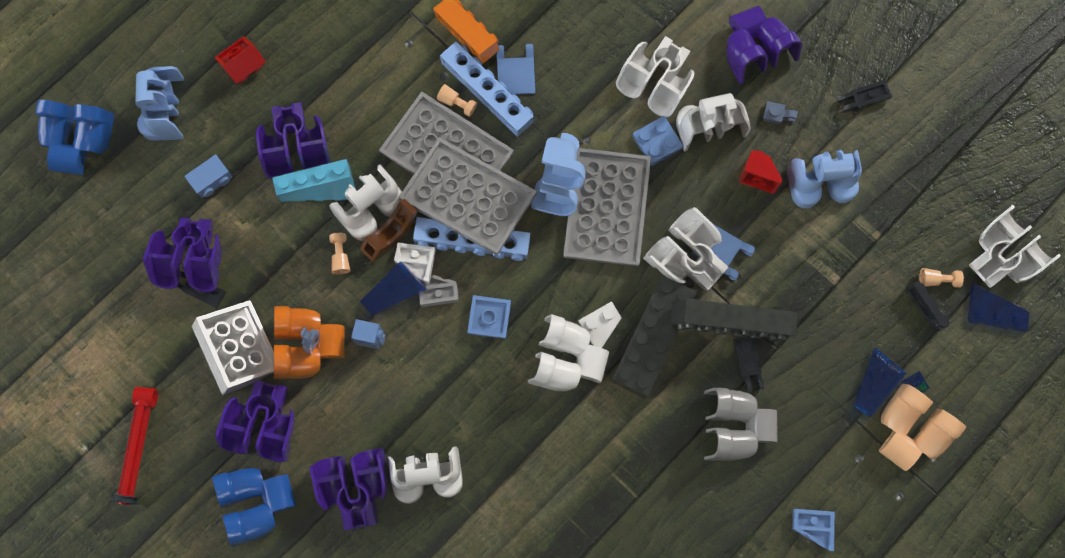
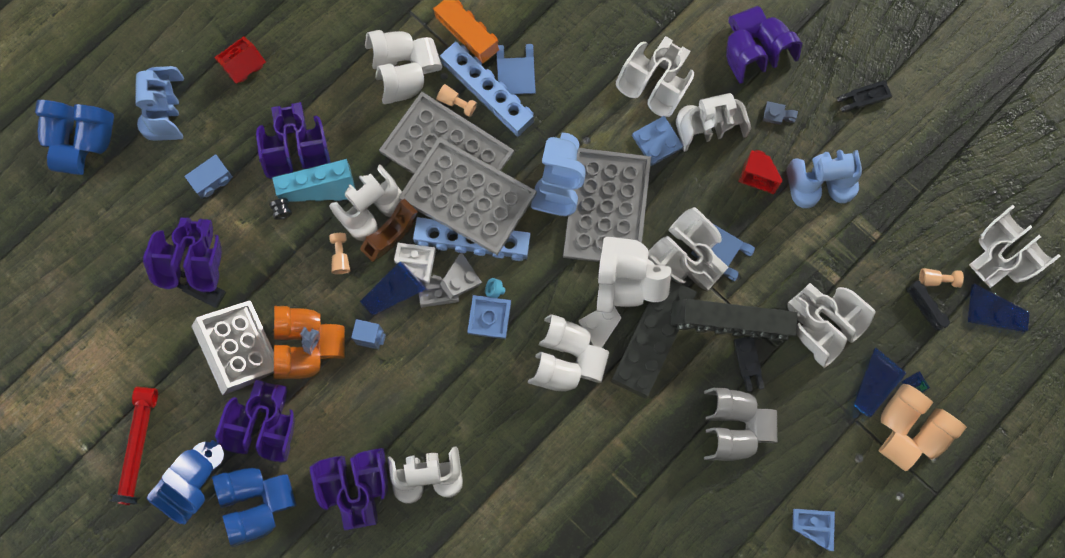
none -> blue piece [147,440,223,524]
none -> black wheel [269,198,292,220]
none -> white piece [365,30,442,104]
none -> light grey wing [440,253,482,299]
none -> medium azure tile [485,278,505,298]
none -> white piece [597,237,672,313]
none -> white piece [787,283,876,368]

